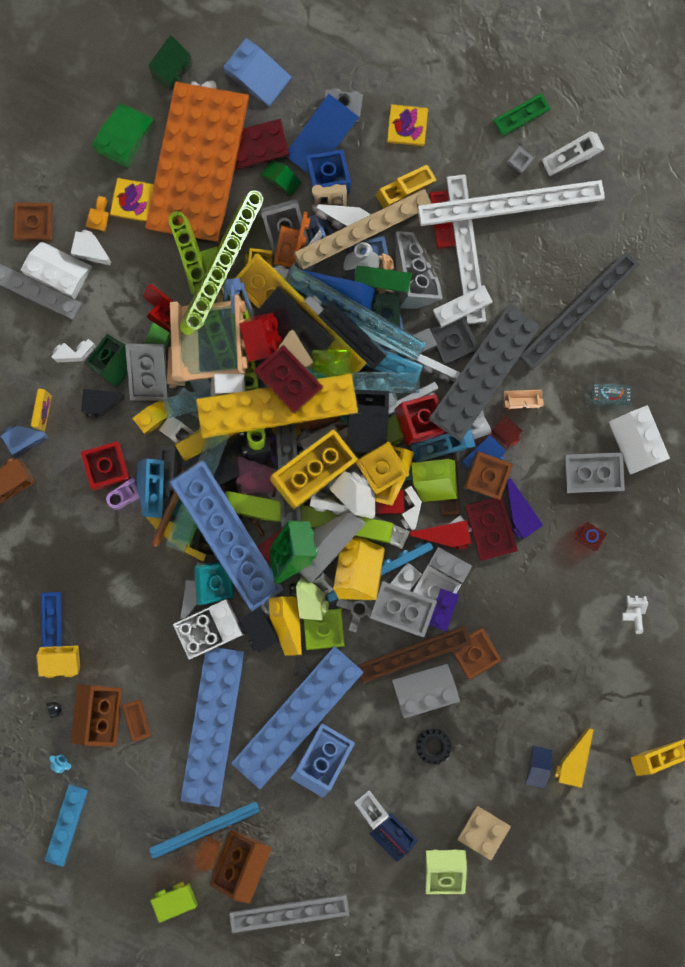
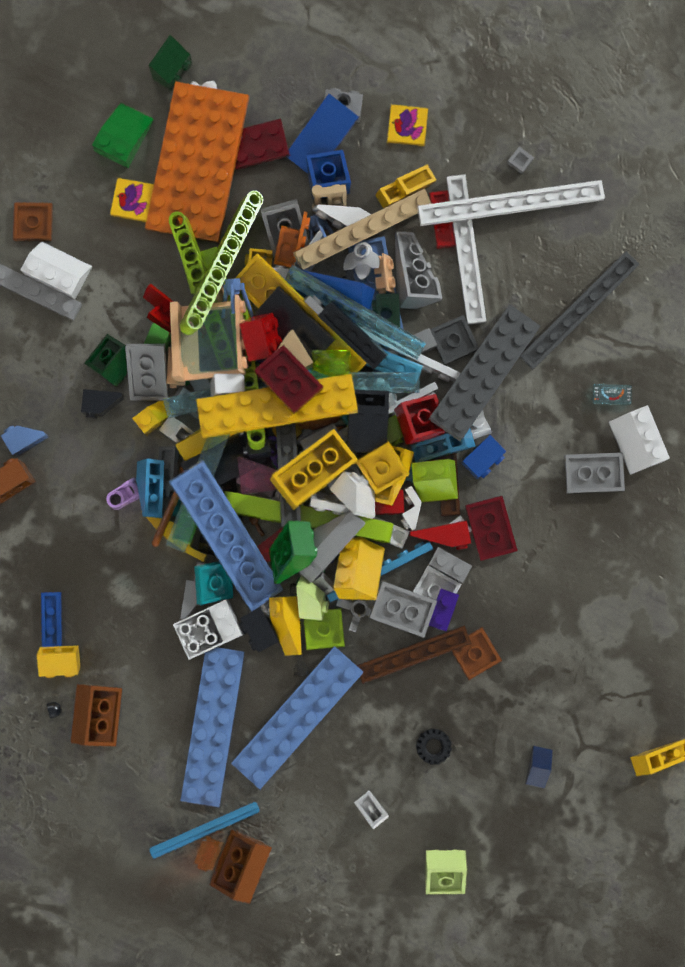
yellow tile [31,388,52,432] -> none
dark azure plate [45,784,88,867] -> none
medium azure plate [49,754,71,773] -> none
white slope [51,339,96,362] -> none
white slope [71,230,111,265] -> none
red brick [81,441,131,491] -> none
light orange plate [86,196,110,232] -> none
dark orange tile [122,699,152,742] -> none
lime brick [150,881,198,923] -> none
medium blue slope [224,38,292,107] -> none
light grey plate [229,894,349,933] -> none
green slope [261,161,302,197] -> none
medium blue slope [290,723,355,798] -> none
green tile [354,265,412,293] -> none
dark blue panel [370,812,418,862] -> none
white plate [390,562,422,590] -> none
light grey slope [392,664,460,718] -> none
white plate [433,285,493,328] -> none
tan plate [457,806,511,860] -> none
dark orange tile [464,451,513,500] -> none
clear red brick [491,416,523,447] -> none
green tile [493,93,551,137] -> none
light nougat hinge [503,390,543,410] -> none
dark purple slope [506,478,543,540] -> none
white slope [541,131,605,176] -> none
yellow slope [554,728,594,788] -> none
clear red brick [575,522,607,551] -> none
white arm [622,596,648,634] -> none

